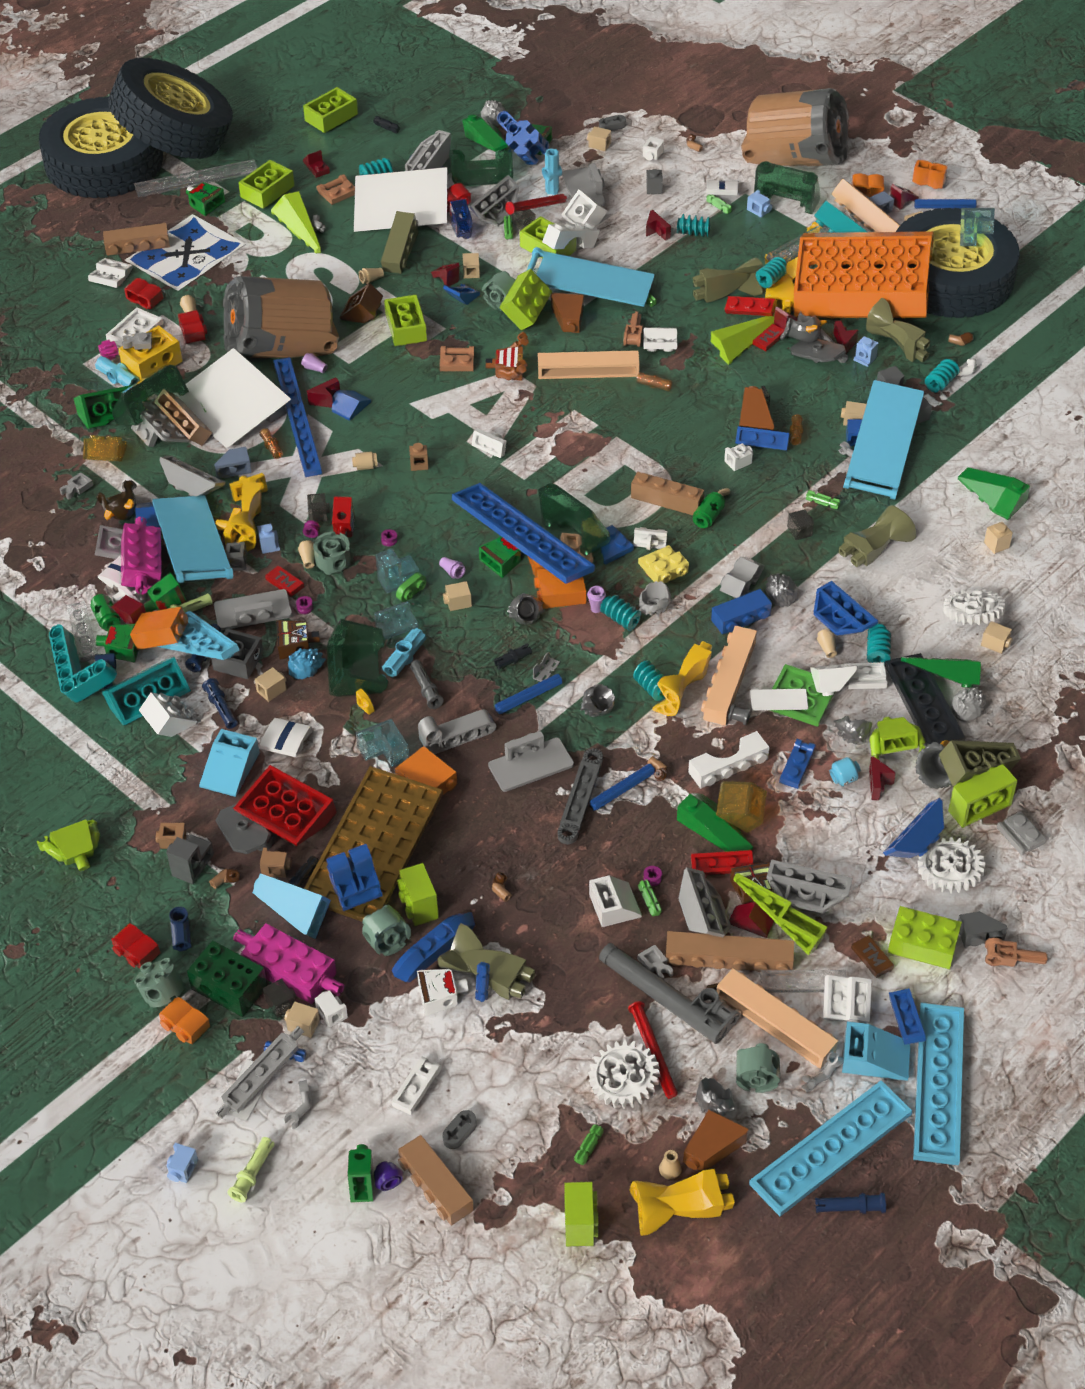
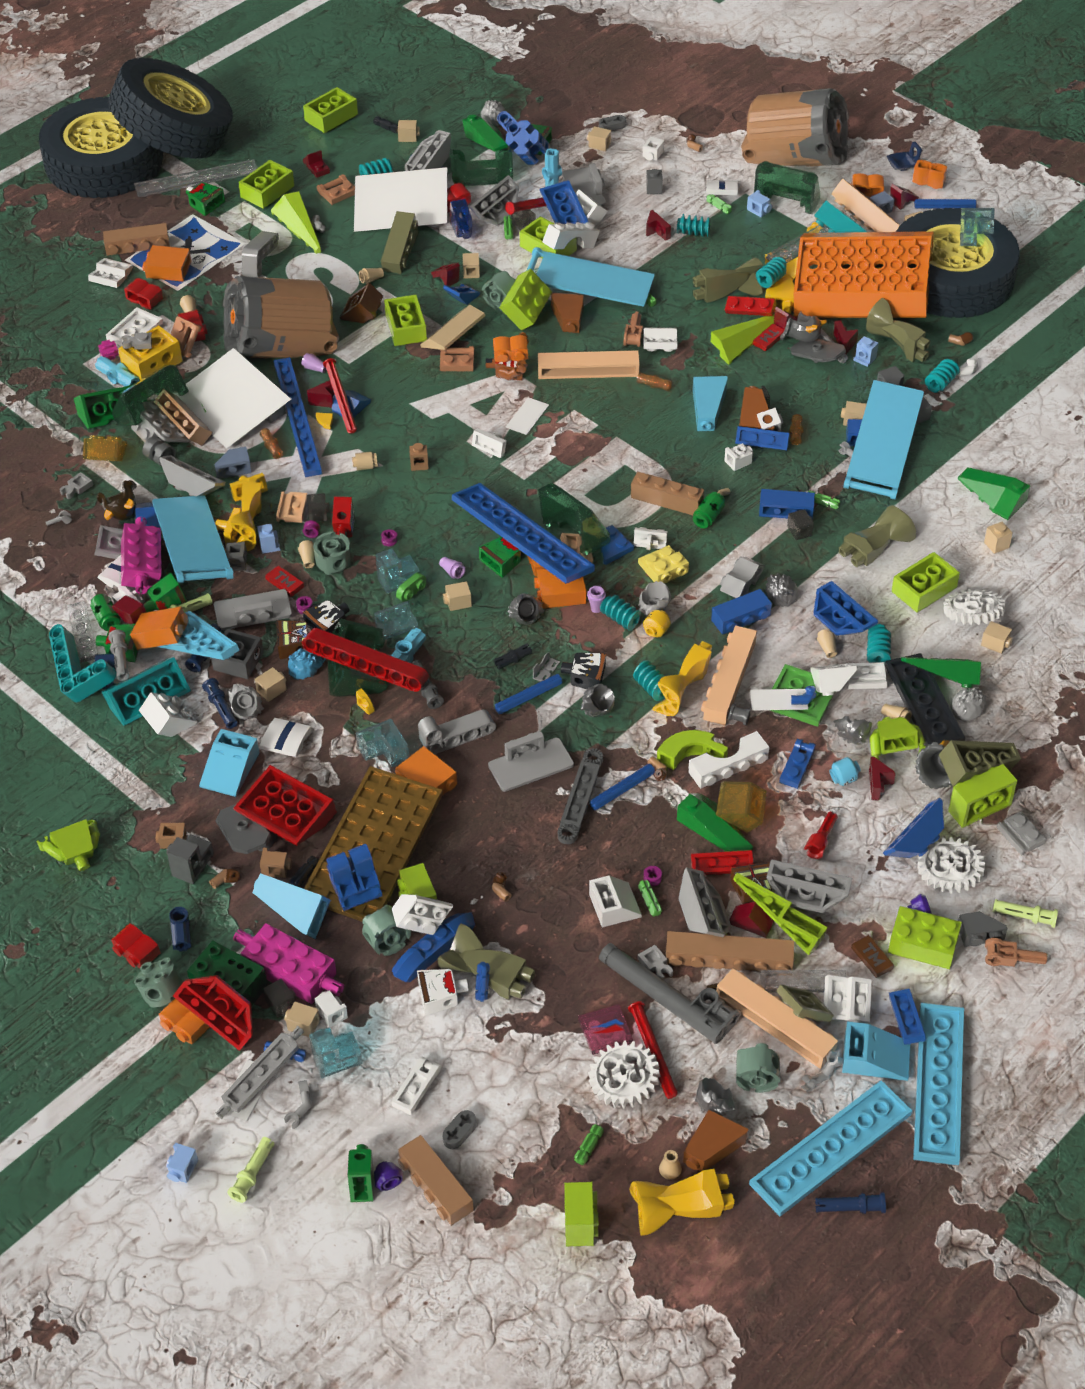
none -> light grey hand [46,510,72,526]
none -> light grey pin [108,630,129,681]
none -> orange brick [142,245,192,281]
none -> dark grey wheel [142,436,176,466]
none -> nougat plate [171,316,202,358]
none -> red wedge [173,976,253,1051]
none -> light grey hair [228,684,264,720]
none -> light grey beam [242,231,279,277]
none -> light nougat plate [276,492,308,523]
none -> red beam [302,628,429,692]
none -> torso [303,600,350,635]
none -> clear light blue brick [309,1027,362,1079]
none -> yellow tile [316,413,333,430]
none -> red axle [323,358,357,434]
none -> white slope [392,895,453,935]
none -> tan brick [398,120,420,142]
none -> tan slope [420,305,485,350]
none -> orange brick [493,335,528,362]
none -> white sticker [505,397,549,435]
none -> blue slope [540,180,588,224]
none -> torso [561,653,606,689]
none -> clear pink tile [578,1004,633,1055]
none -> yellow head [643,610,671,638]
none -> lime arch [657,730,728,770]
none -> medium azure slope [693,376,728,431]
none -> white bracket [757,408,783,432]
none -> blue brick [759,489,815,521]
none -> olive plate [776,984,834,1022]
none -> blue arm [791,686,817,705]
none -> red piece [804,811,838,859]
none -> tan cone [881,703,912,722]
none -> dark blue piece [887,141,922,171]
none -> lime brick [891,552,960,613]
none -> dark purple cone [907,894,932,914]
none -> yellowish green pin [993,899,1058,928]

